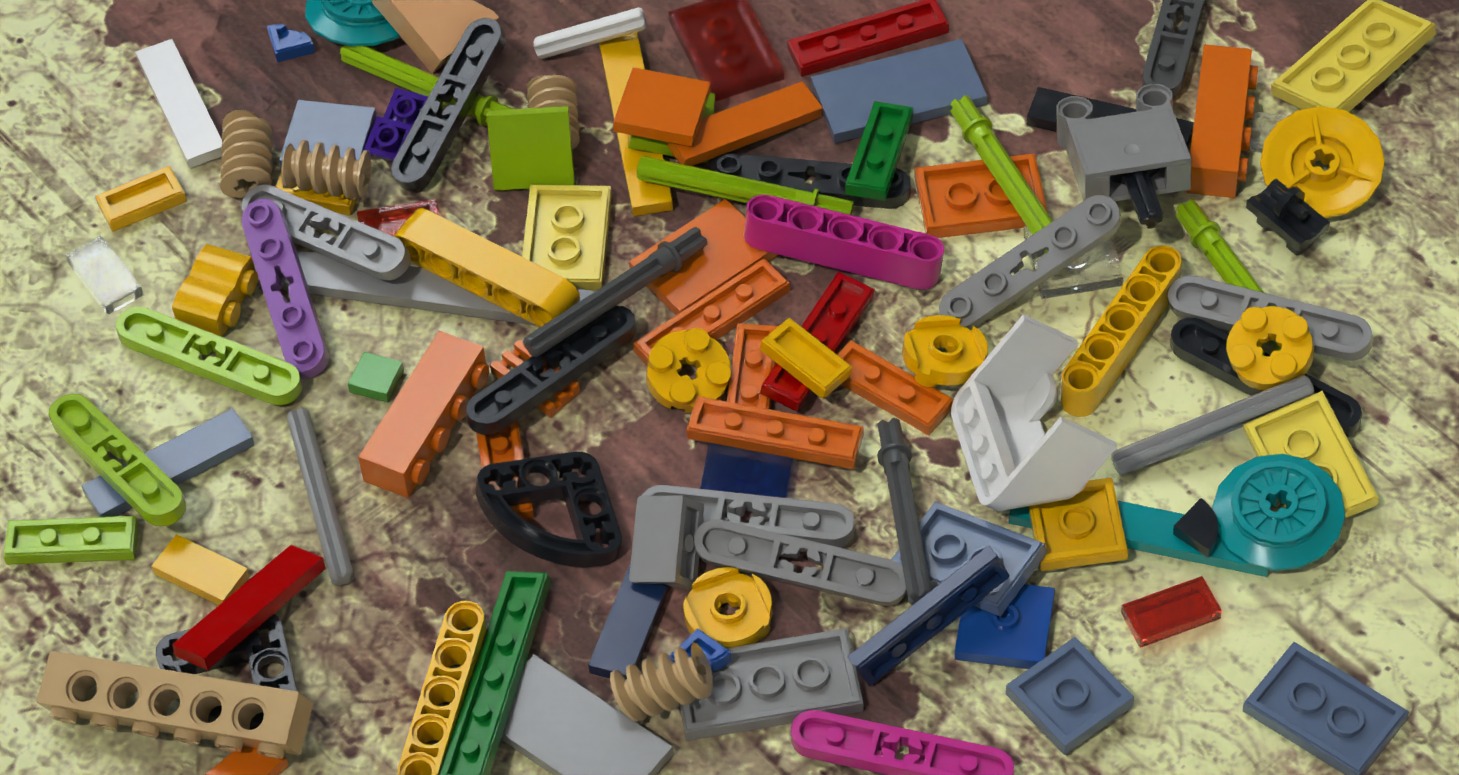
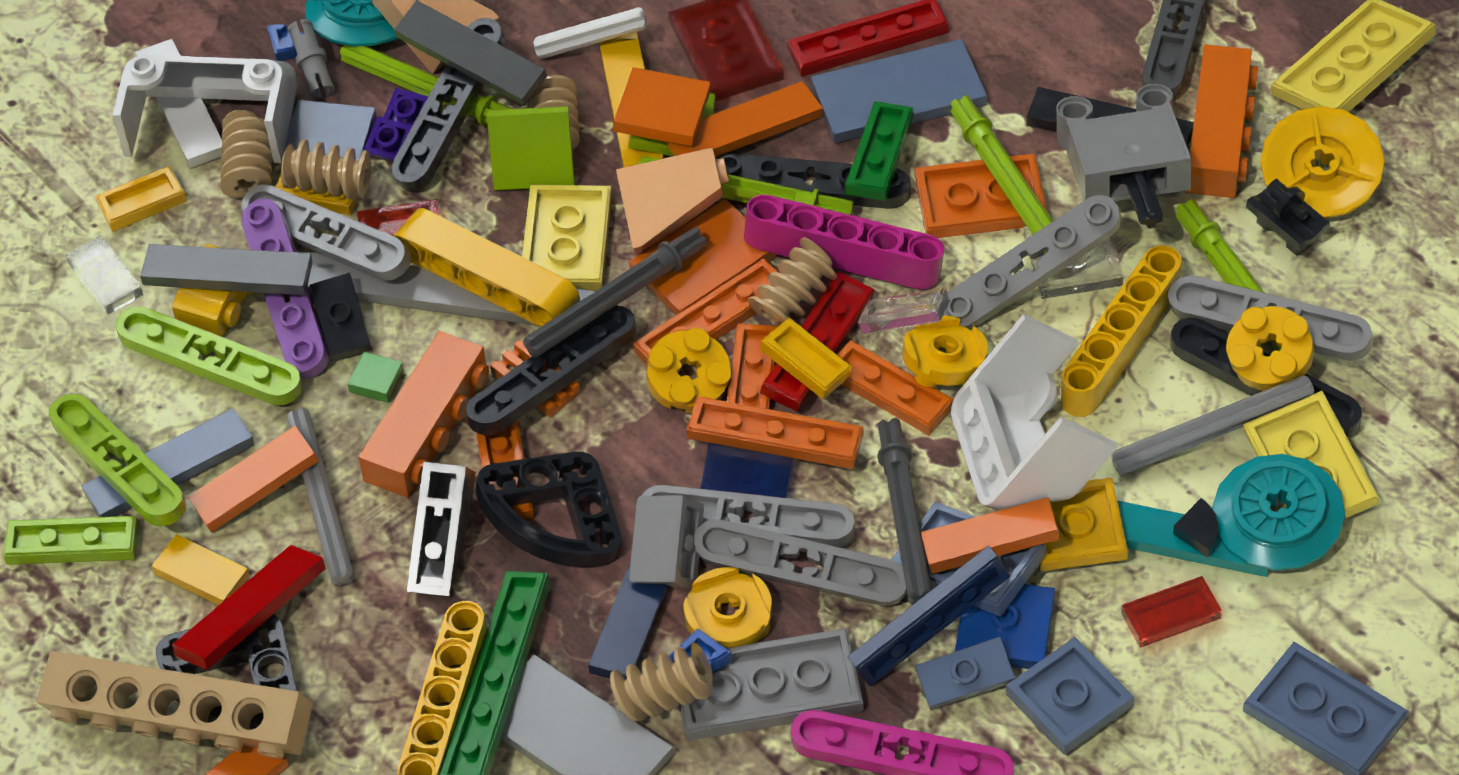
none -> white windscreen [112,55,298,163]
none -> tile [140,244,313,295]
none -> orange tile [188,426,319,533]
none -> light grey pin [288,19,335,99]
none -> black plate [310,272,372,362]
none -> dark grey tile [394,0,547,106]
none -> slope [406,462,476,597]
none -> light nougat slope [616,148,729,256]
none -> tan piece [748,237,837,326]
none -> clear tile [858,288,950,334]
none -> sand blue plate [915,637,1015,711]
none -> orange tile [921,497,1060,574]

